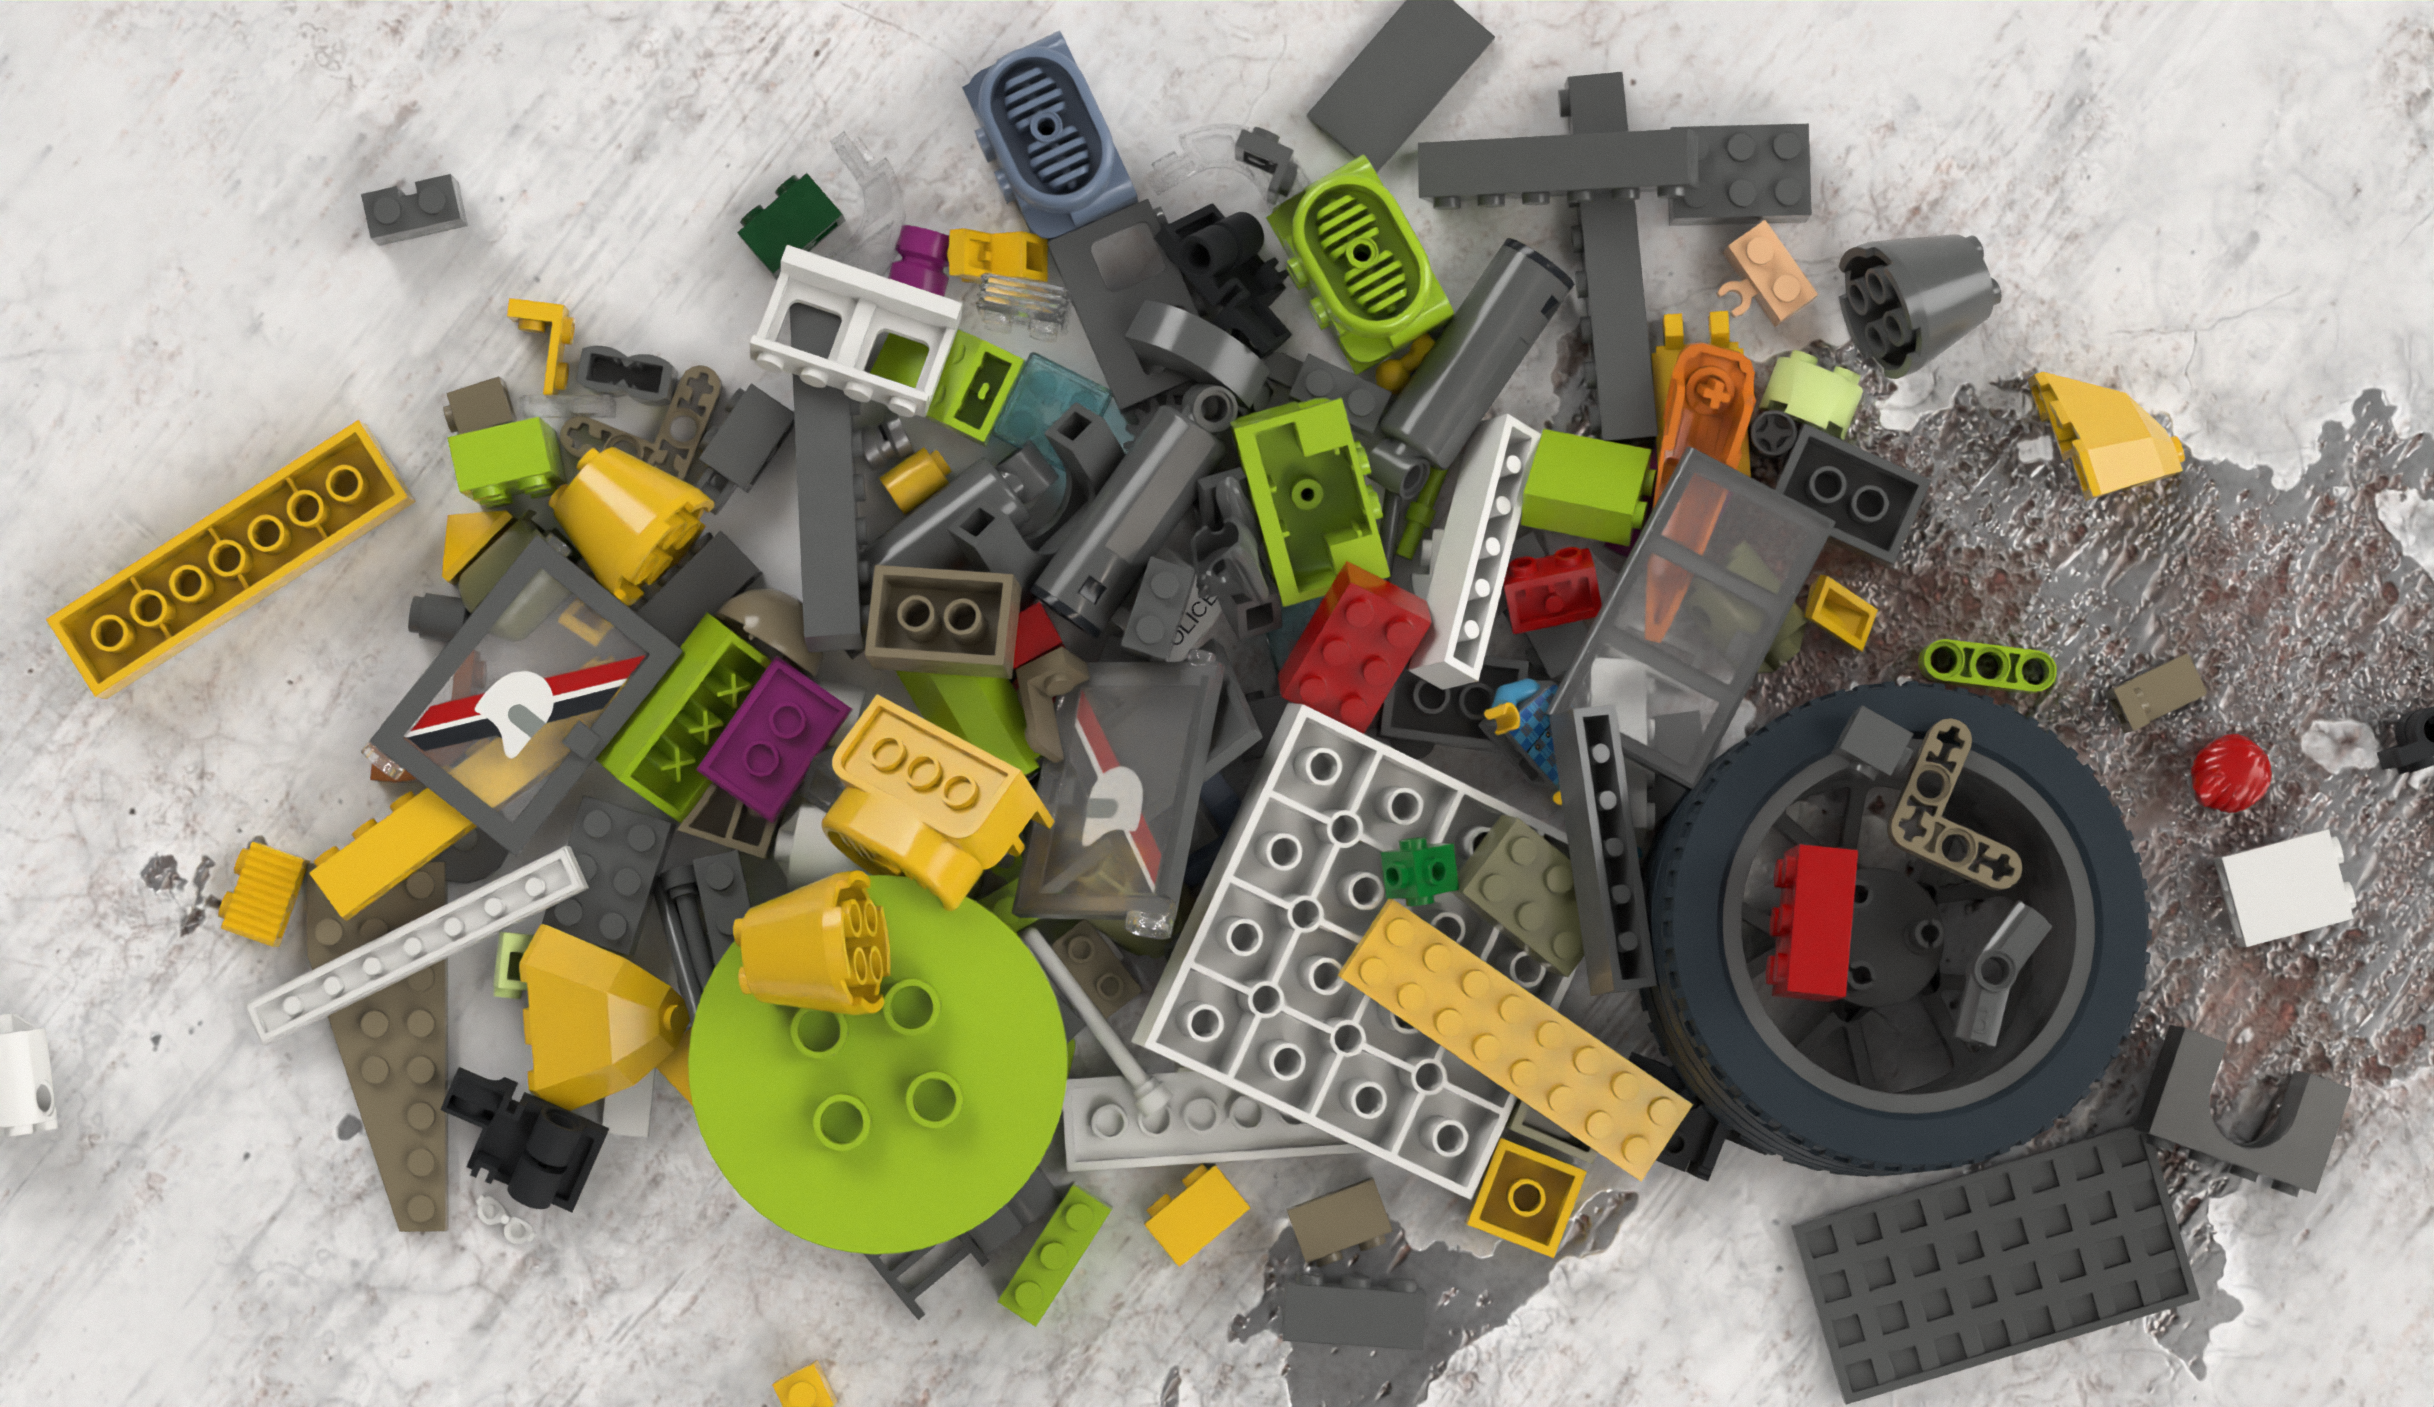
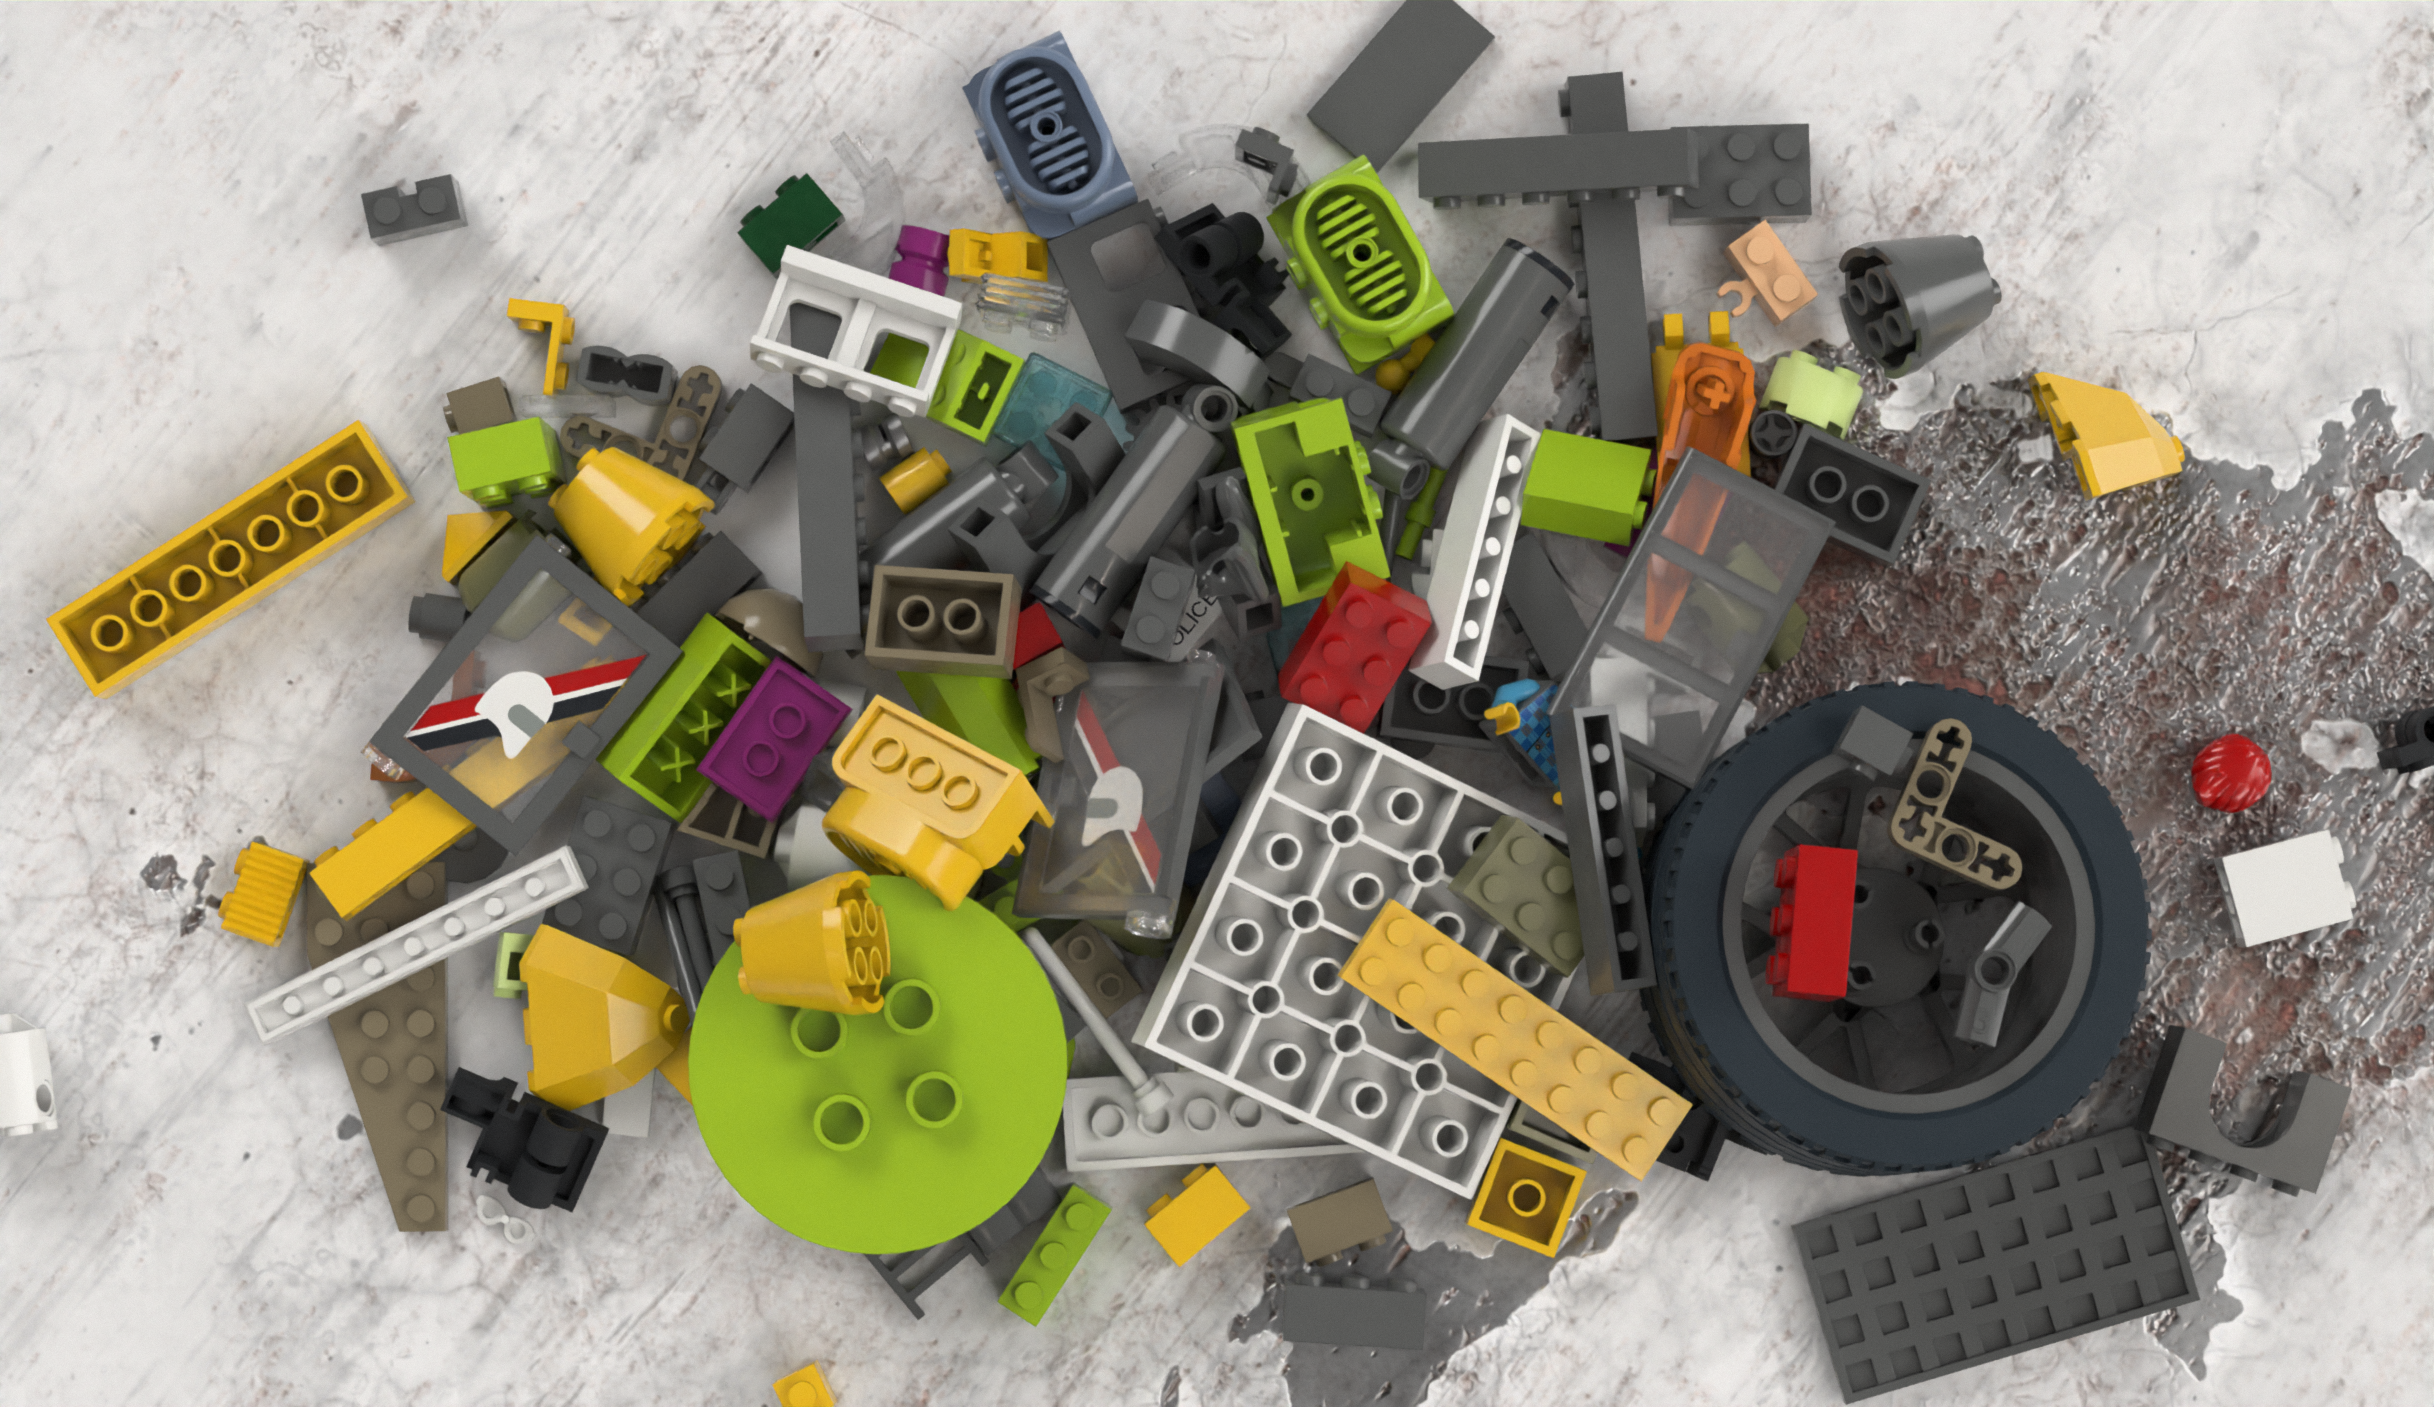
green brick [1381,837,1459,906] -> none
red bracket [1503,547,1602,635] -> none
yellow slope [1804,574,1878,652] -> none
lime beam [1918,639,2057,694] -> none
dark tan bracket [2104,654,2207,733] -> none

